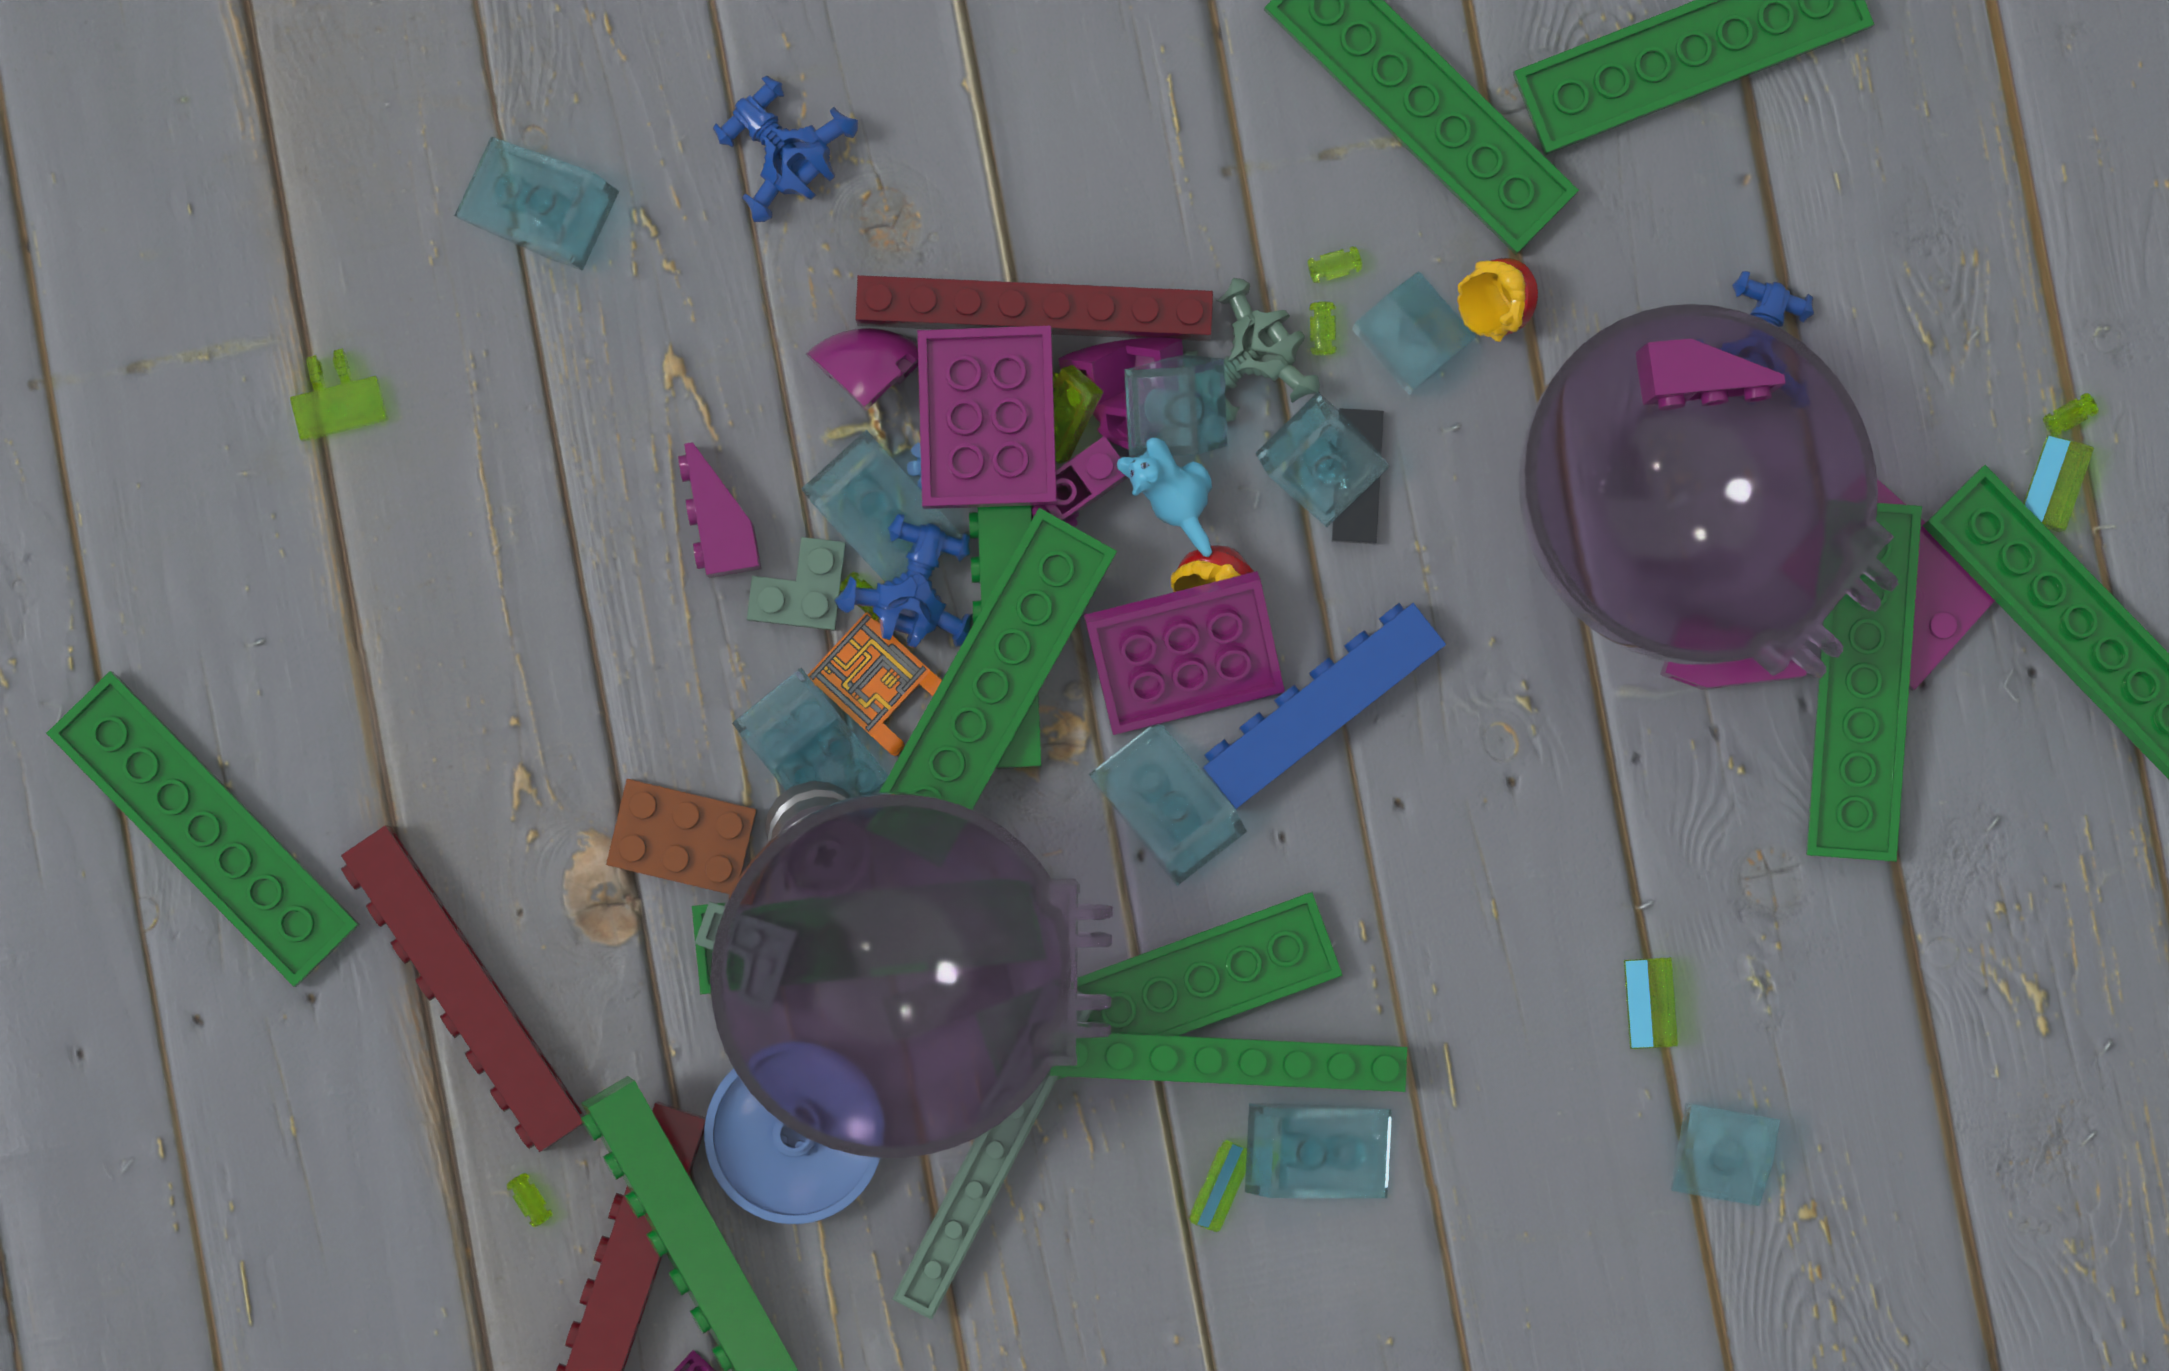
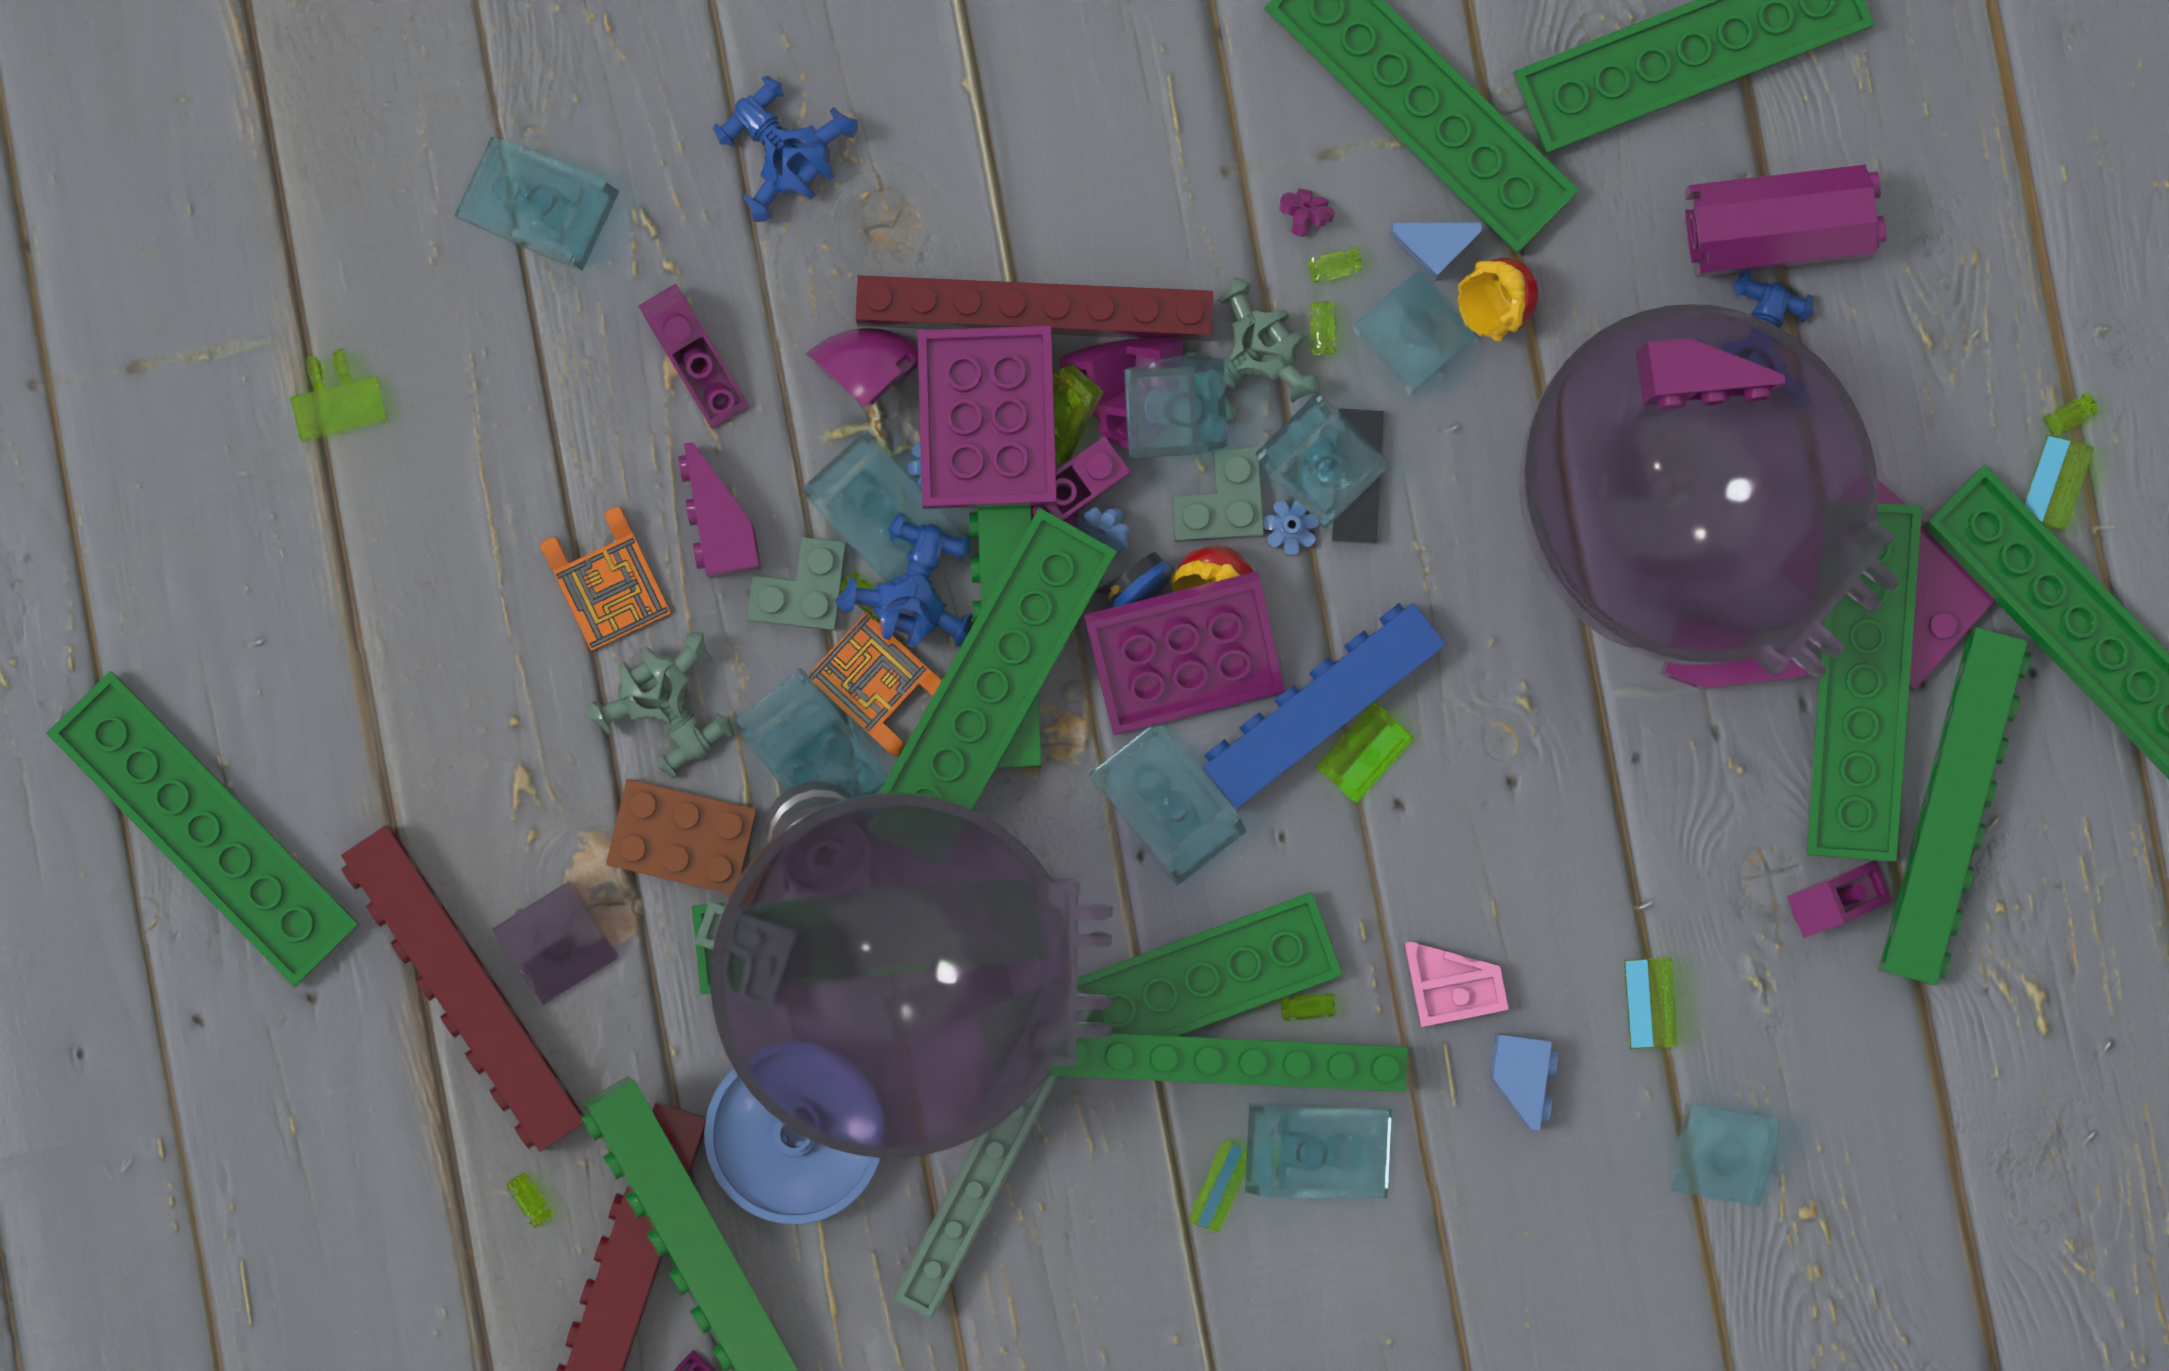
medium azure animal [1117,438,1212,557] -> none
none -> clear purple slope [492,881,620,1005]
none -> flag [540,507,671,651]
none -> sand green piece [585,632,735,778]
none -> magenta slope [638,283,749,429]
none -> medium blue plant [1078,506,1130,554]
none -> piece [1095,552,1174,607]
none -> sand green plate [1172,447,1264,542]
none -> medium blue plant [1263,499,1319,556]
none -> magenta plant [1279,189,1335,237]
none -> clear neon green piece [1280,993,1335,1021]
none -> clear neon green slope [1316,703,1414,804]
none -> medium blue slope [1390,222,1482,281]
none -> bright pink wing [1404,942,1509,1027]
none -> medium blue slope [1489,1034,1558,1131]
none -> magenta brick [1685,164,1886,278]
none -> magenta slope [1787,860,1893,938]
none -> green brick [1878,627,2031,985]

